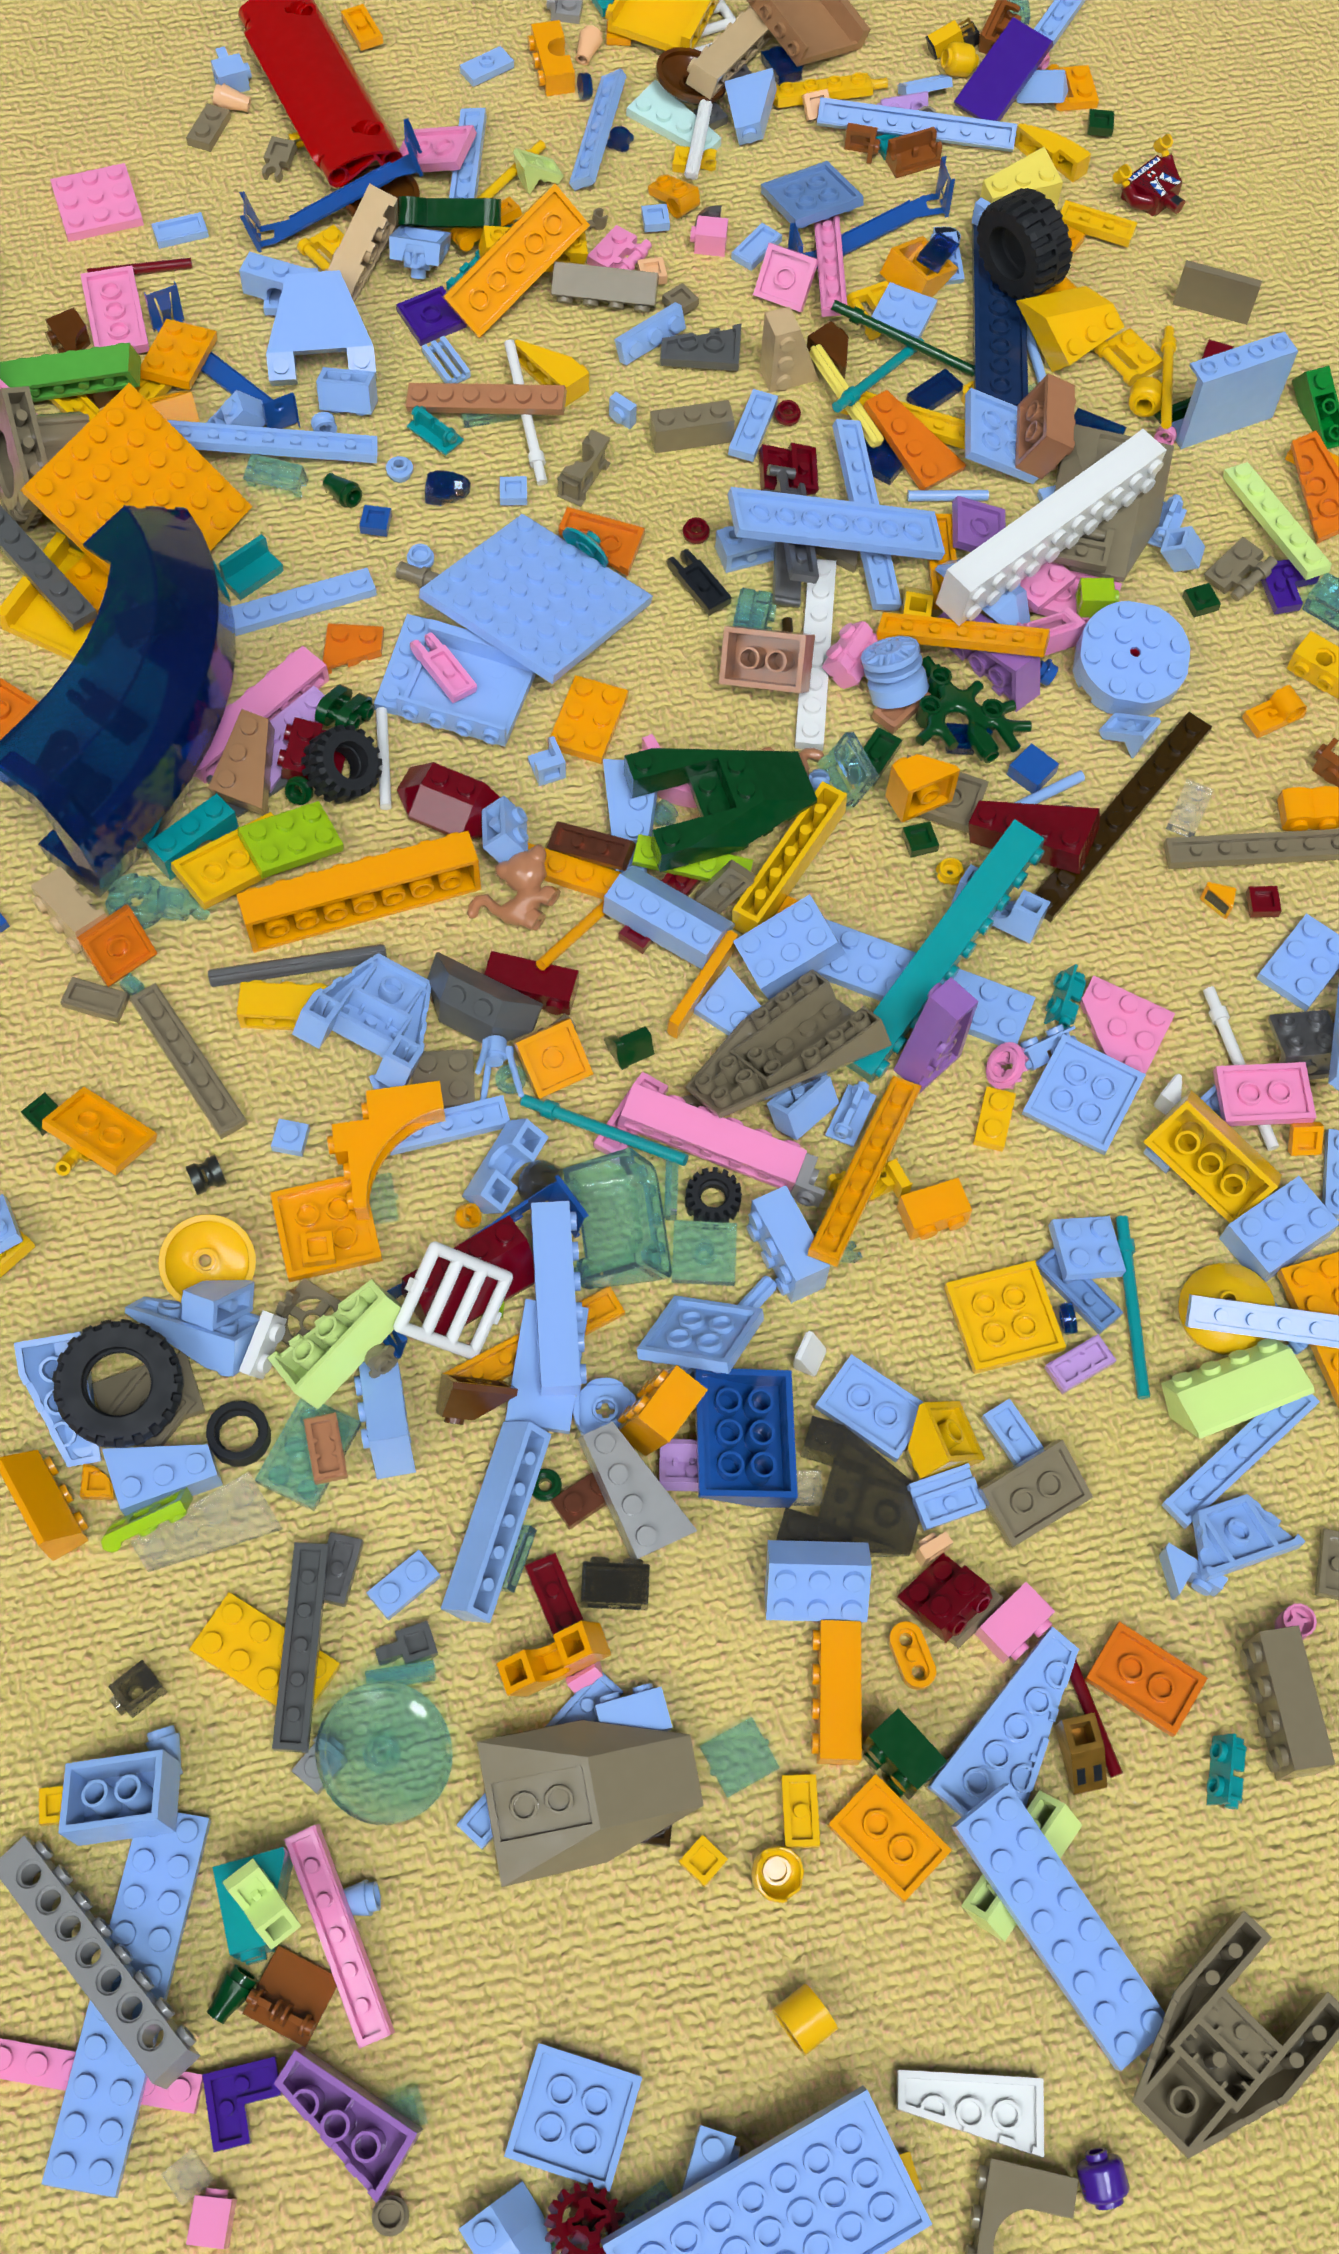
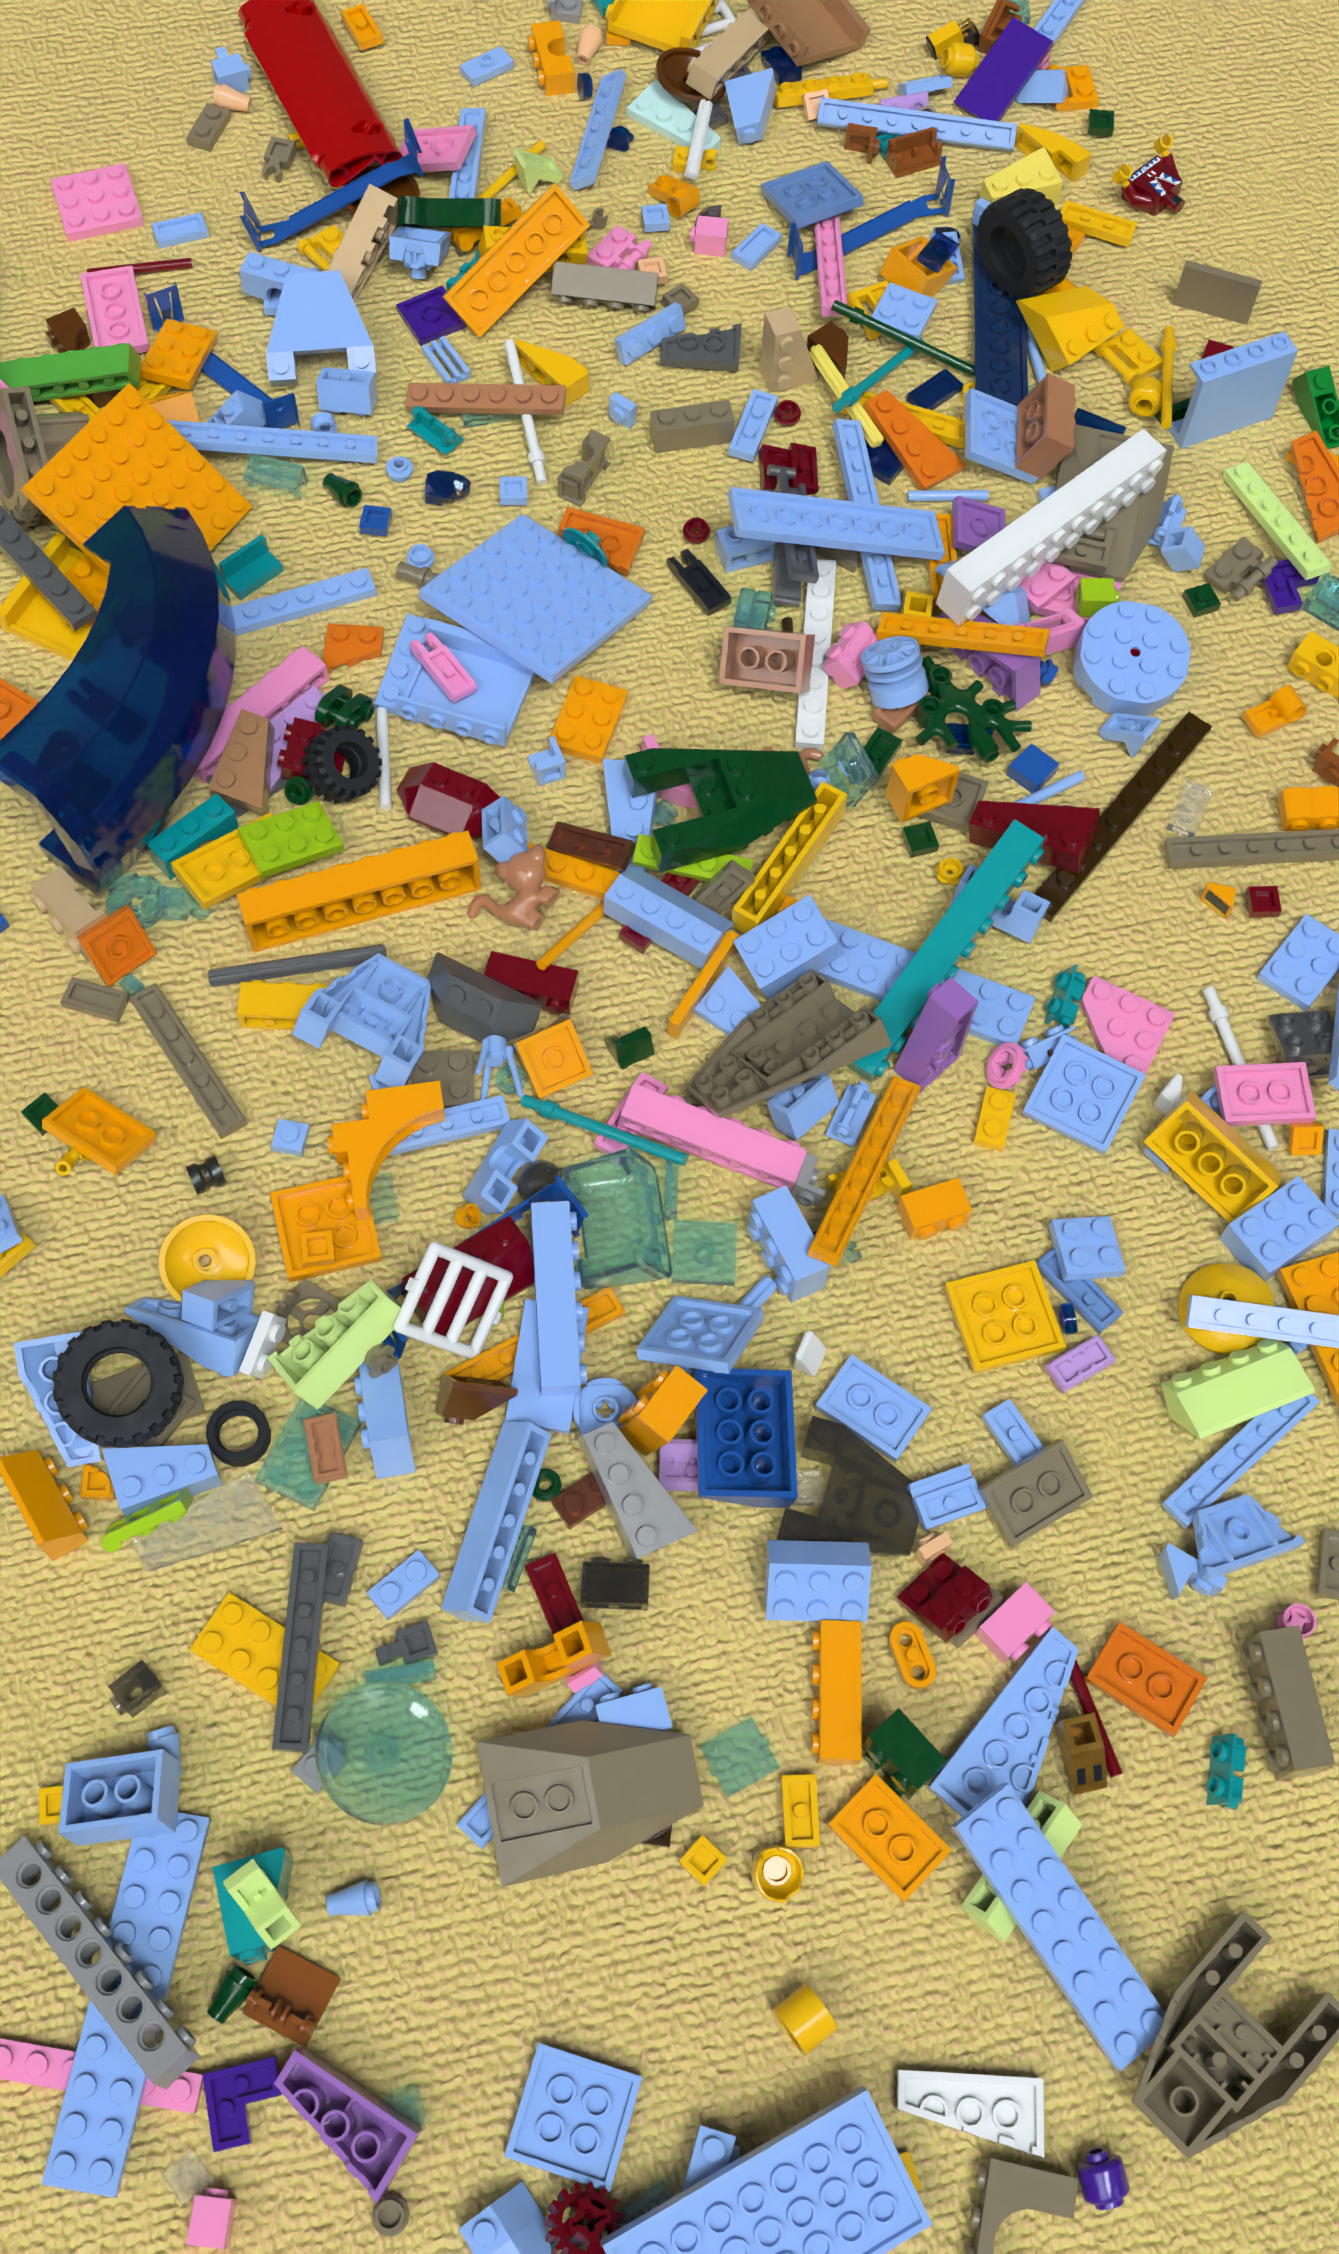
bright pink tile [284,1824,395,2049] -> none
black tyre [685,1167,742,1228] -> none
bright pink plate [753,243,819,312] -> none
yellow slope [908,1401,985,1479] -> none
teal bar [1116,1215,1150,1399] -> none
bright pink hinge [1154,426,1177,445] -> none

